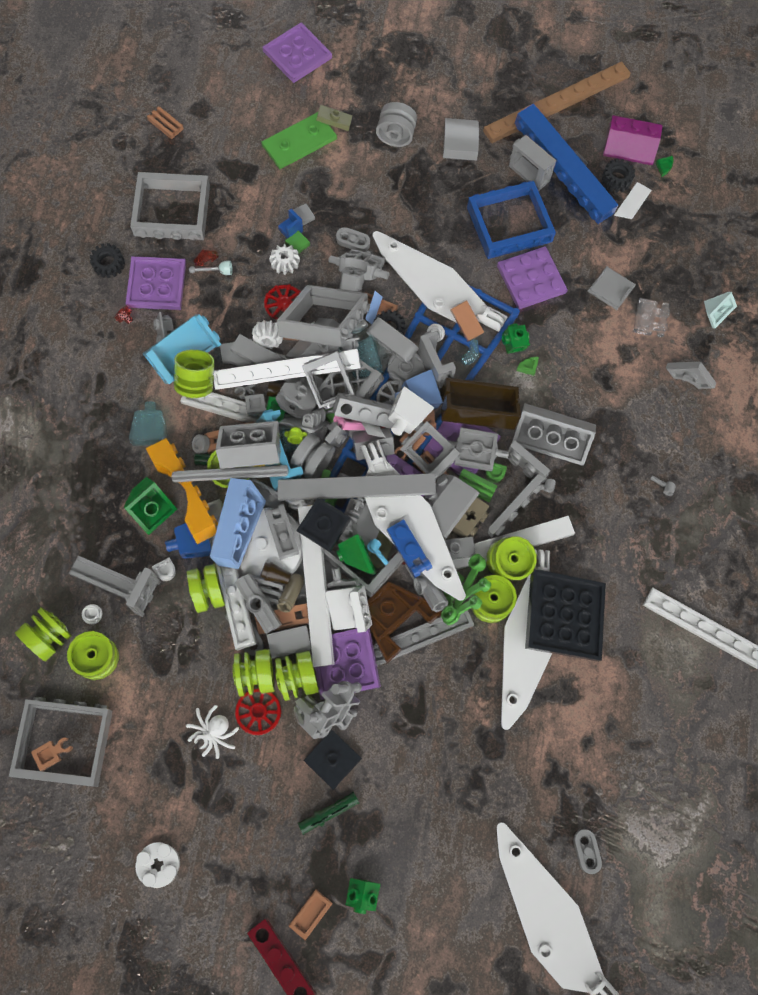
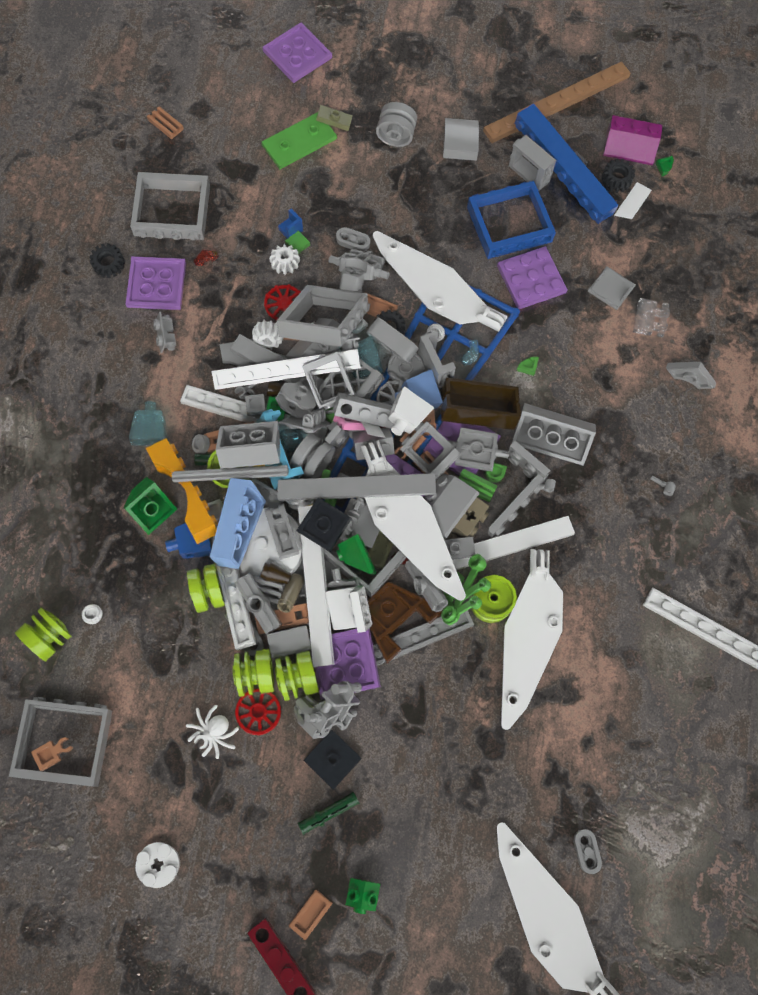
lime wheel [67,631,119,680] -> none
light grey bracket [69,556,161,617] -> none
clear red tile [114,305,134,324] -> none
medium azure panel [143,314,221,384] -> none
white tile [152,557,176,581] -> none
lime wheel [174,349,214,398] -> none
hinge [189,261,232,275] -> none
lime plate [284,427,307,444] -> none
light grey tile [293,204,315,225] -> none
light blue sticker [365,291,383,324] -> none
medium azure hand [367,539,389,565] -> none
blue plate [386,520,433,578] -> none
nougat tile [450,300,484,342] -> none
lime wheel [486,537,536,580] -> none
green brick [502,324,530,354] -> none
black plate [525,569,606,662] -> none
light aqua slope [704,292,737,328] -> none

